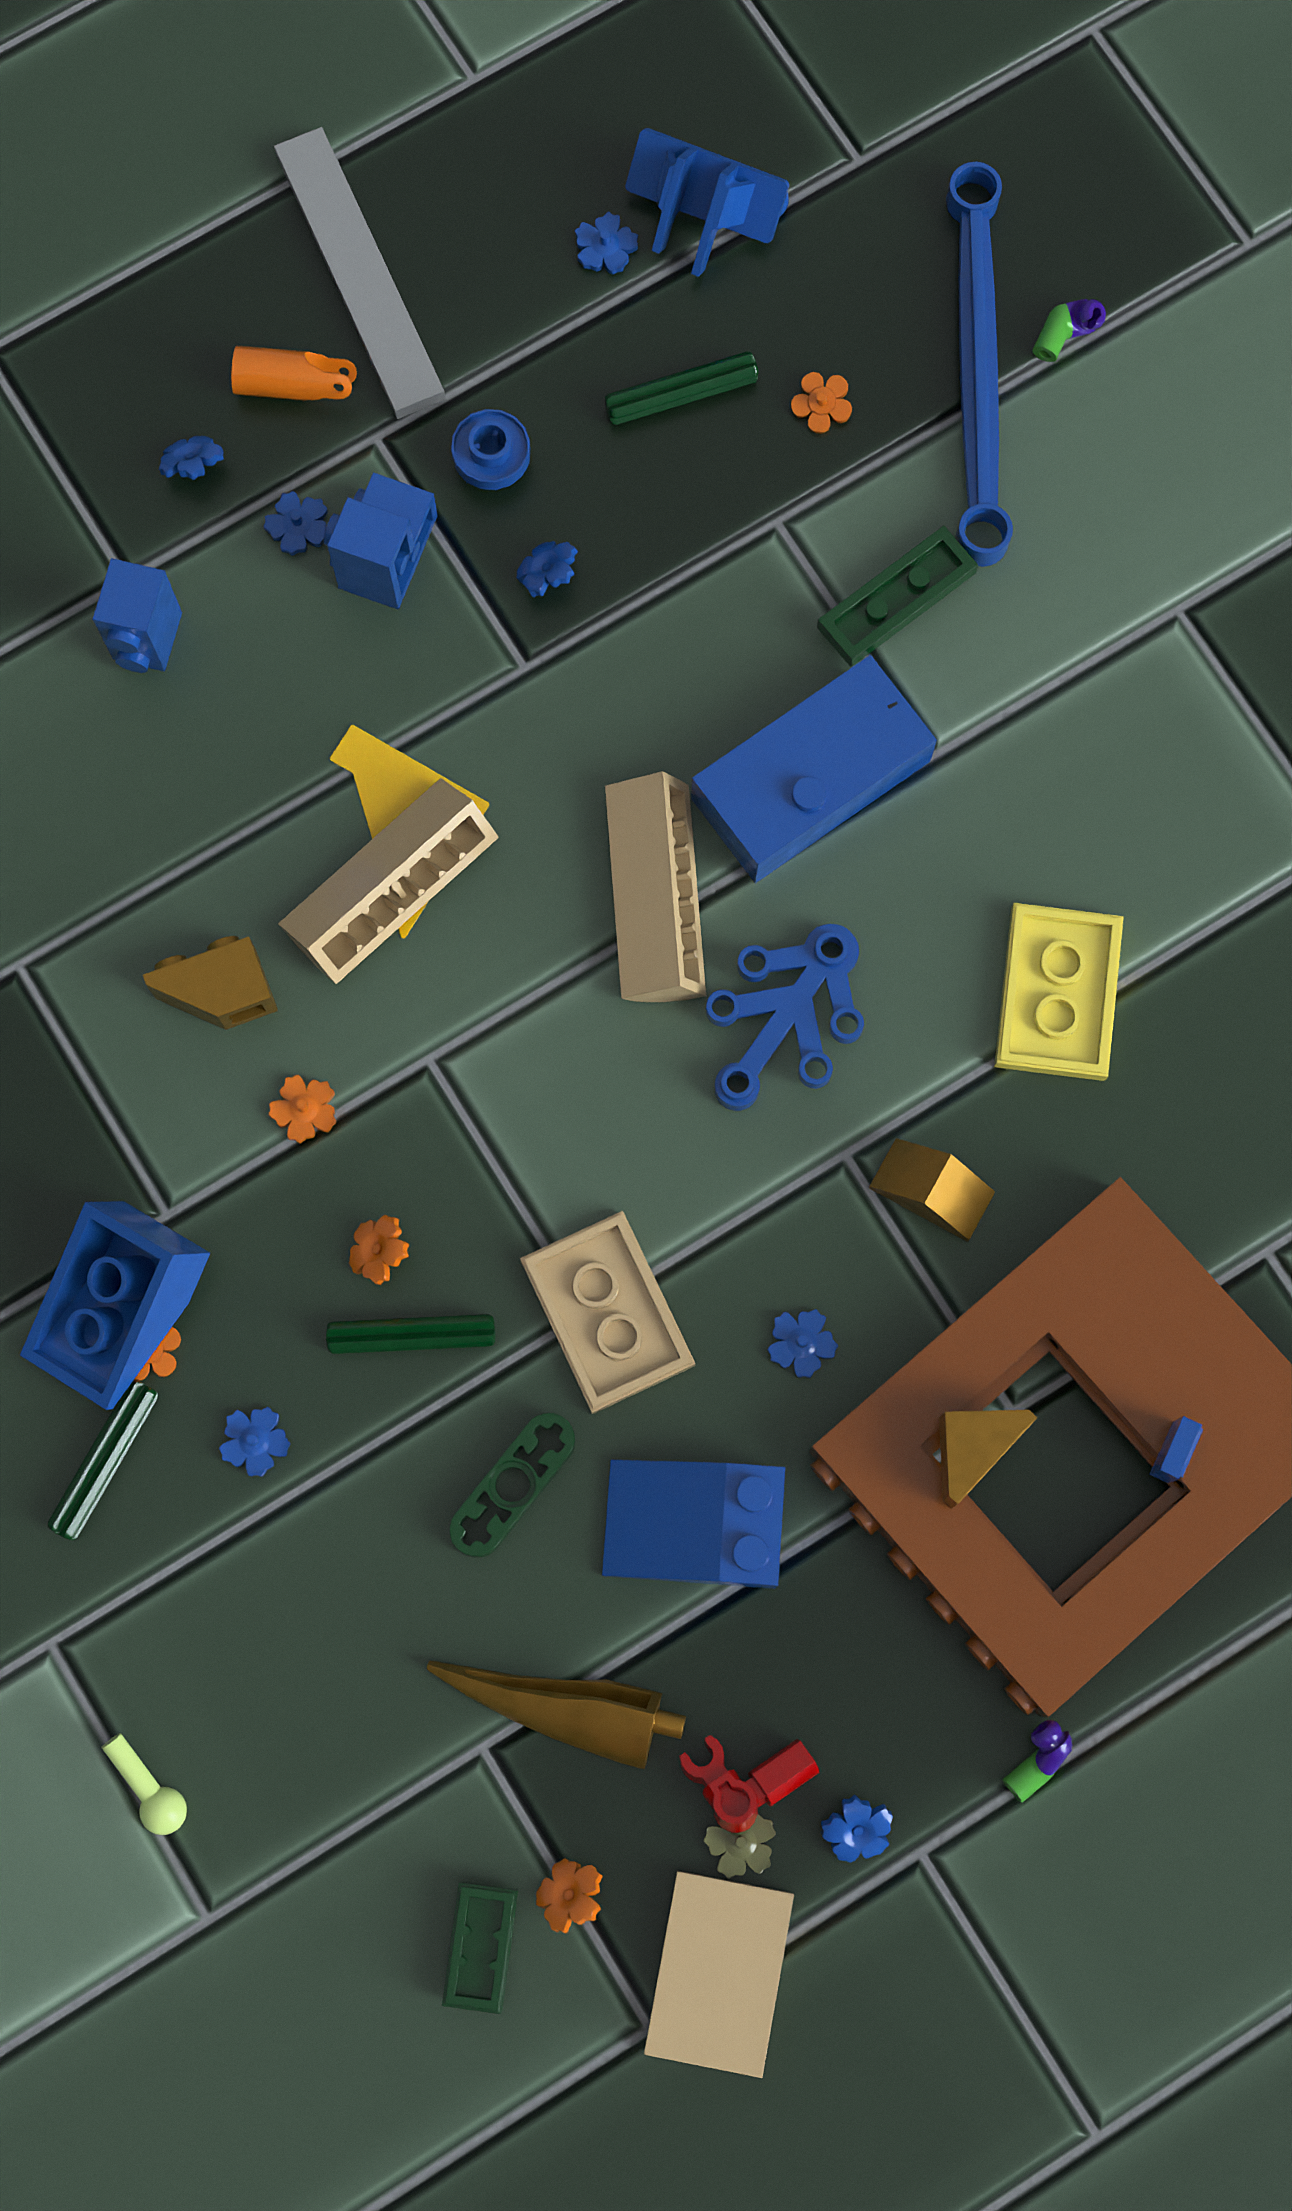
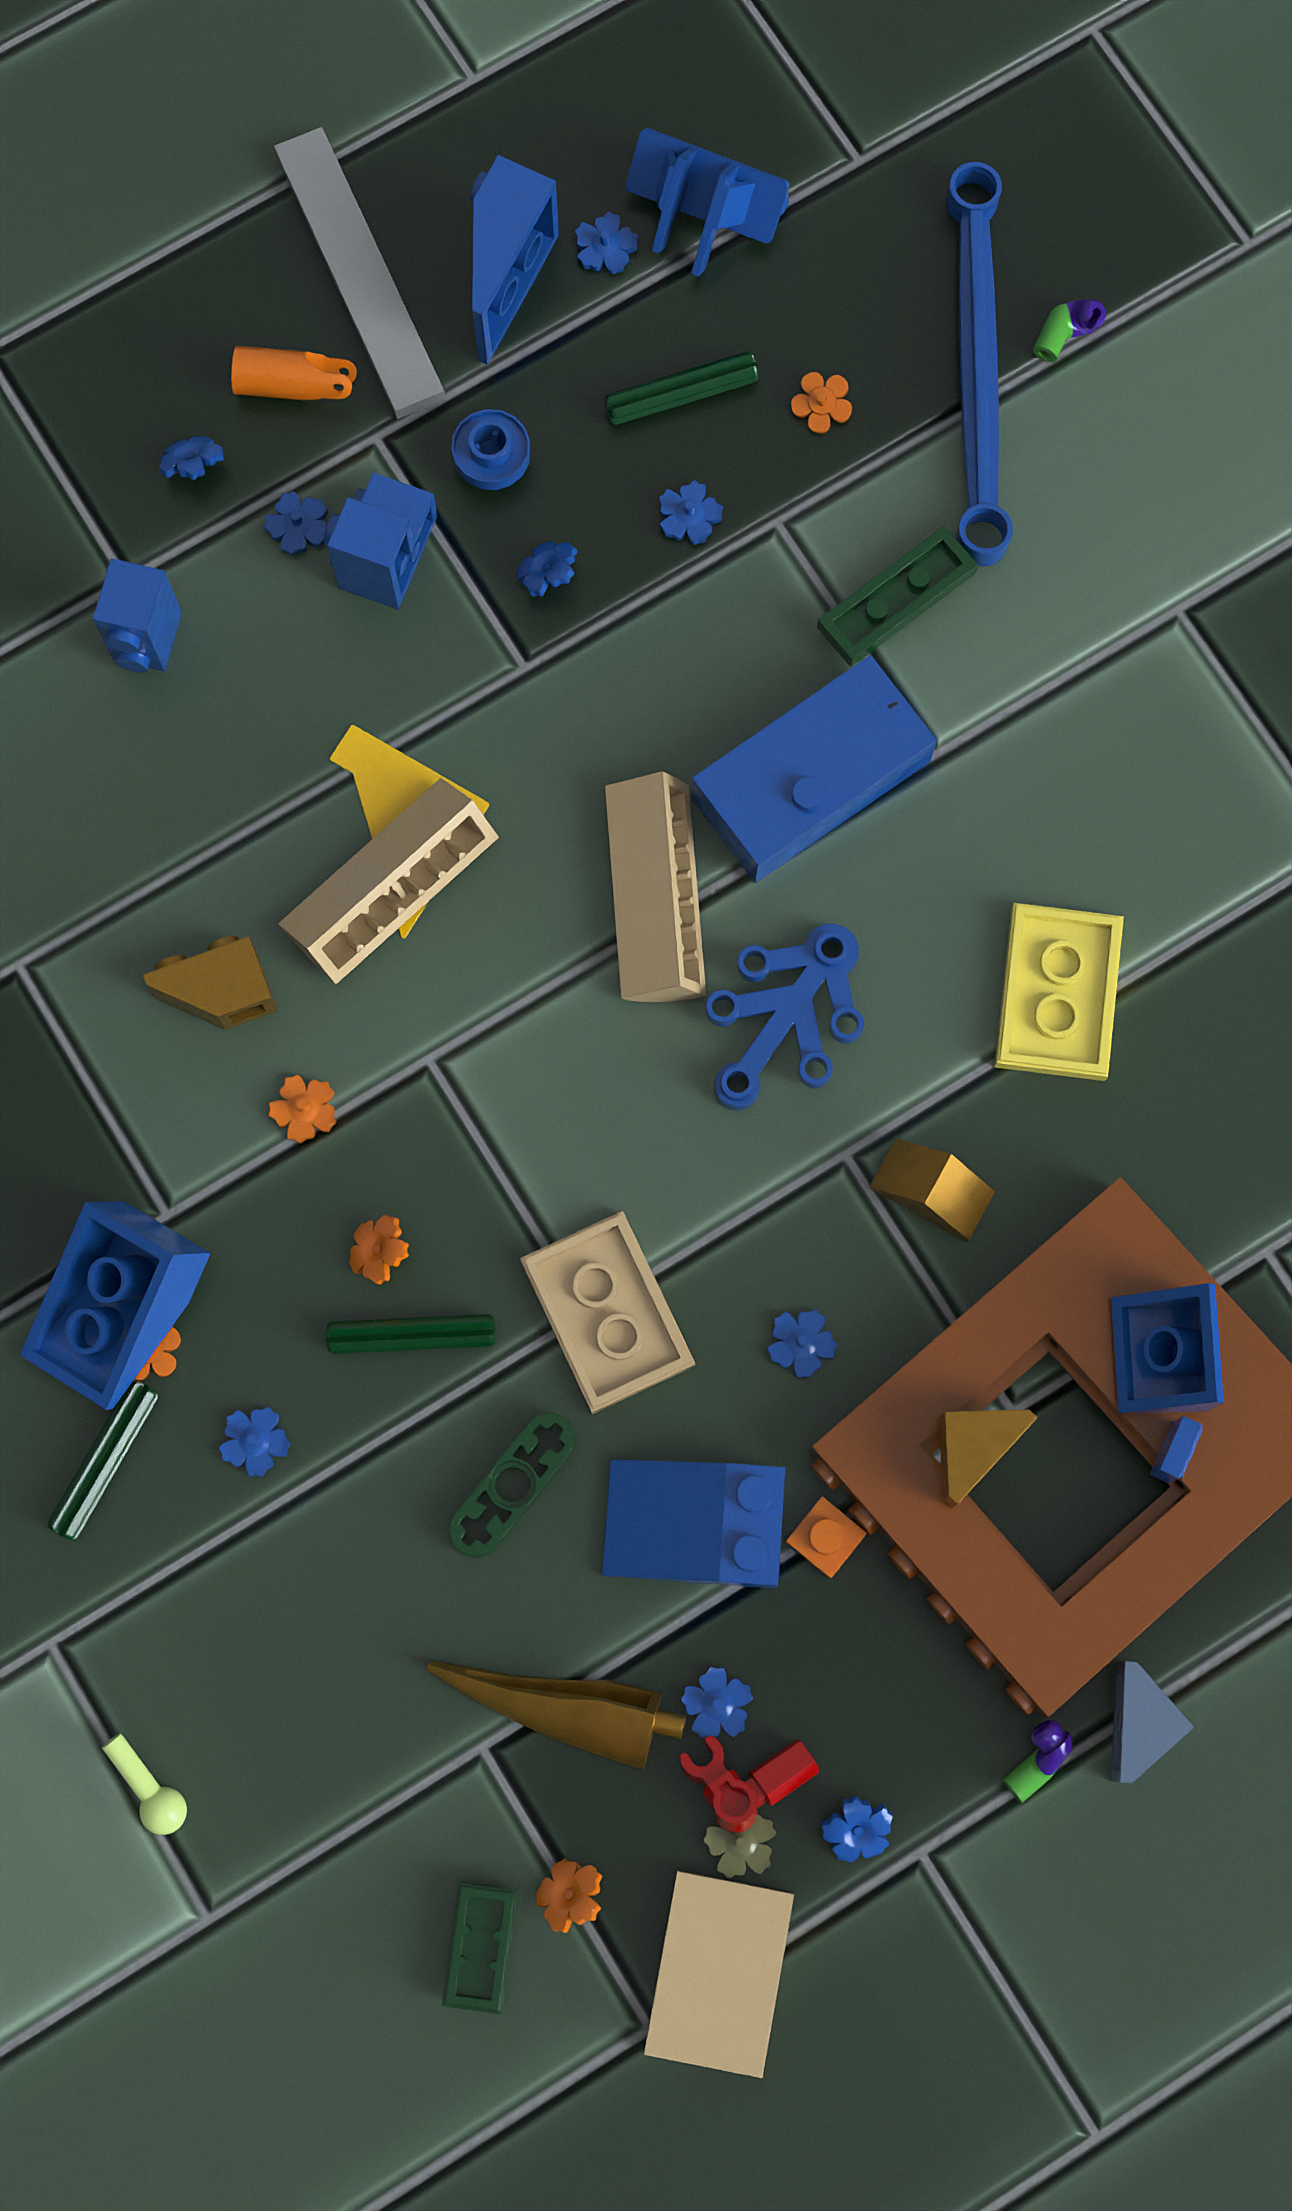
none -> blue slope [470,155,559,365]
none -> blue plant [659,480,723,545]
none -> blue plant [681,1667,753,1738]
none -> orange plate [785,1496,867,1579]
none -> blue slope [1111,1283,1224,1414]
none -> sand blue slope [1111,1661,1194,1783]

